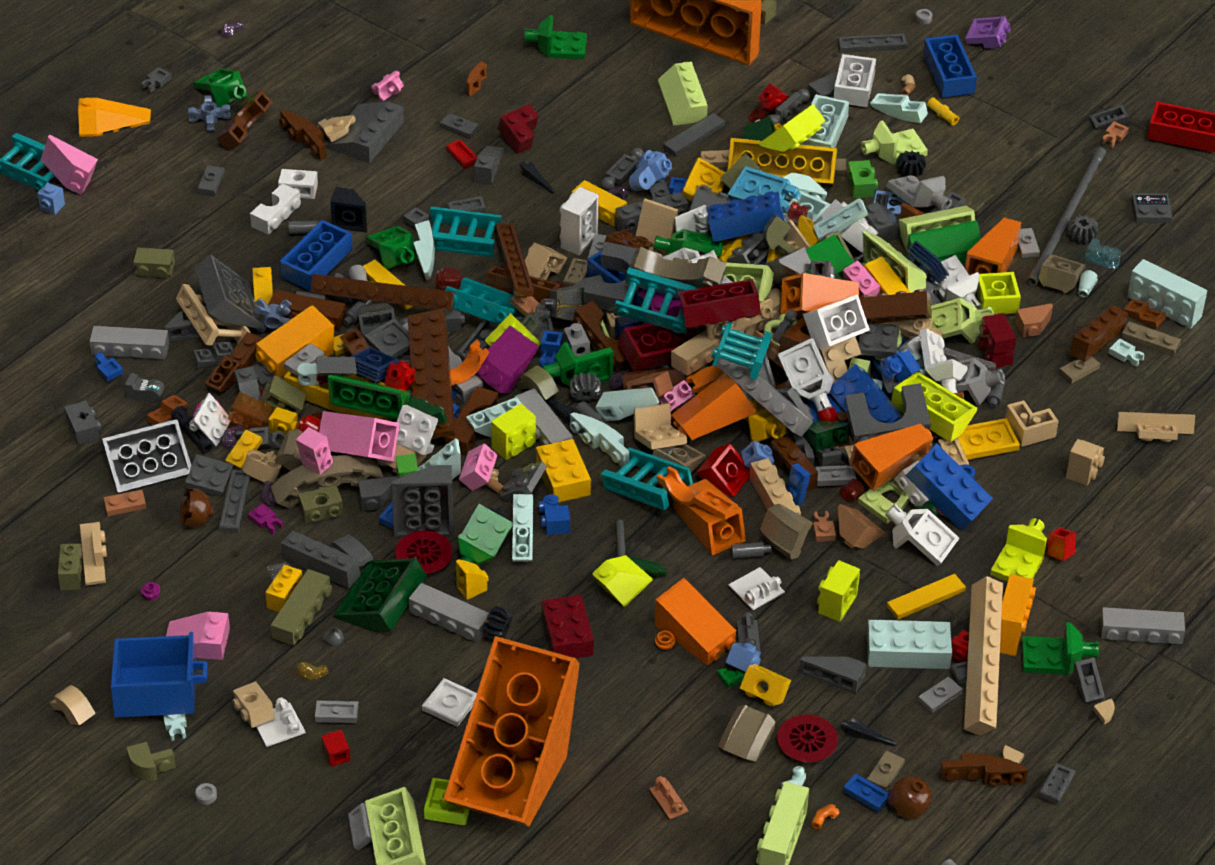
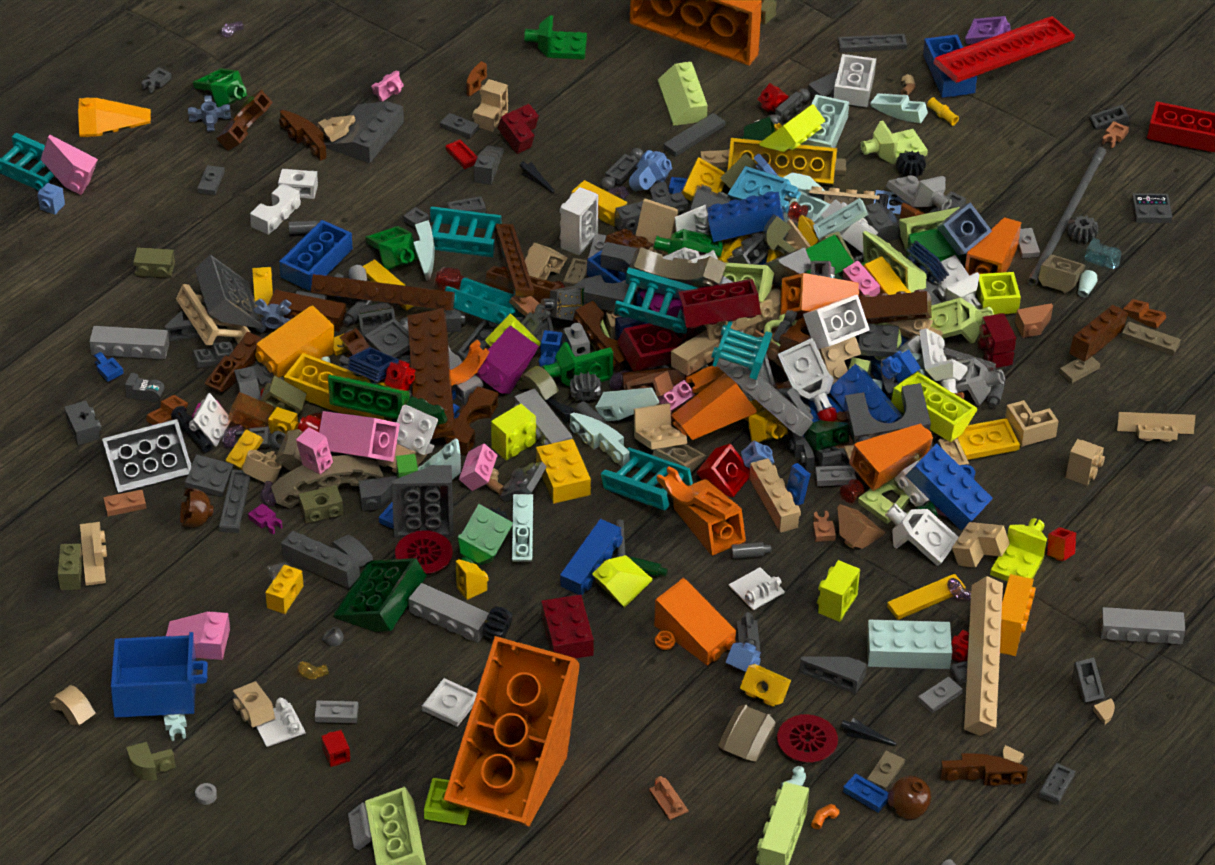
magenta plate [140,582,160,601] -> none
olive brick [271,569,332,646] -> none
light grey plate [284,343,324,377] -> none
light aqua leg [297,363,328,386] -> none
dark grey slope [316,357,357,376] -> none
black slope [330,187,368,233] -> none
light aqua slope [466,397,522,437] -> none
blue brick [539,494,570,535] -> none
green tile [716,668,745,689] -> none
clear red piece [749,108,767,123] -> none
dark tan slope [760,504,813,559] -> none
reddish brown arch [771,435,818,492] -> none
bright green brick [847,160,878,198] -> none
light grey tile [915,9,932,24] -> none
green plate [1022,622,1099,675] -> none
light aqua plate [1109,339,1145,366] -> none
light aqua brick [1127,259,1207,329] -> none
none -> tan brick [473,79,508,132]
none -> blue brick [560,519,623,596]
none -> medium blue plate [754,154,778,176]
none -> tan bracket [806,186,880,205]
none -> red plate [933,16,1075,83]
none -> sand blue brick [937,202,992,255]
none -> arm [947,578,971,600]
none -> tan brick [952,522,1010,567]

